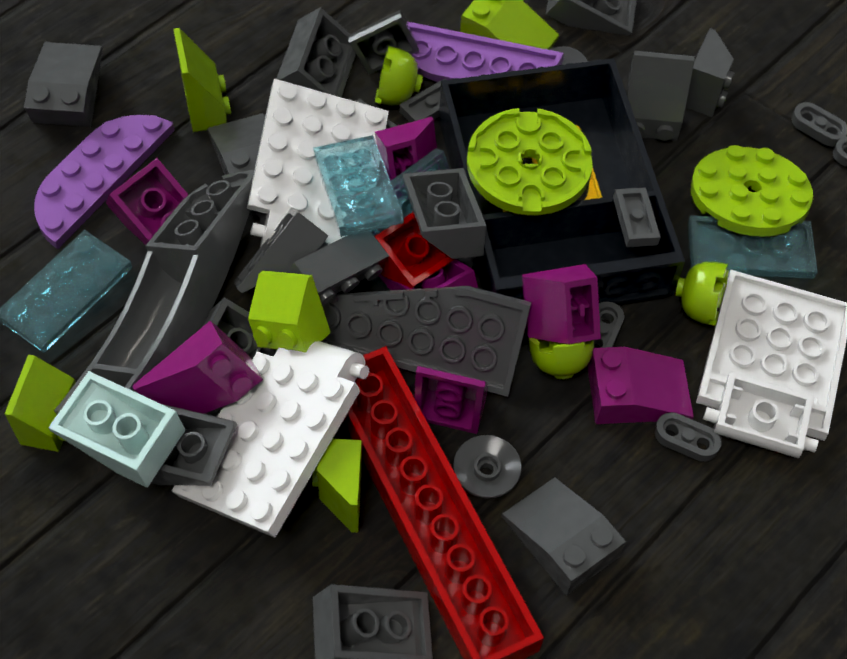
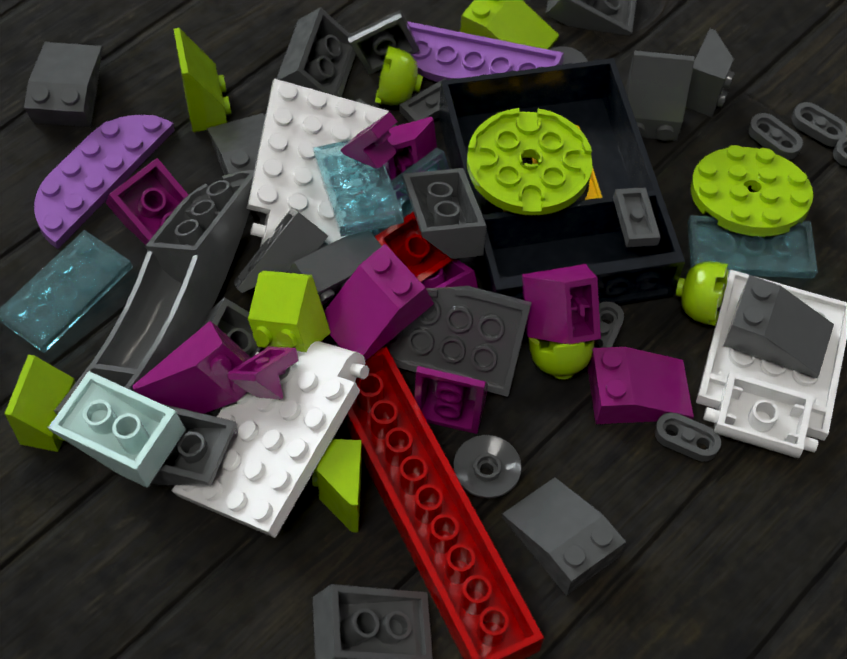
none -> magenta slope [227,347,299,400]
none -> magenta slope [324,244,434,361]
none -> magenta slope [340,112,397,169]
none -> dark grey slope [724,275,834,378]
none -> dark grey plate [748,113,803,160]

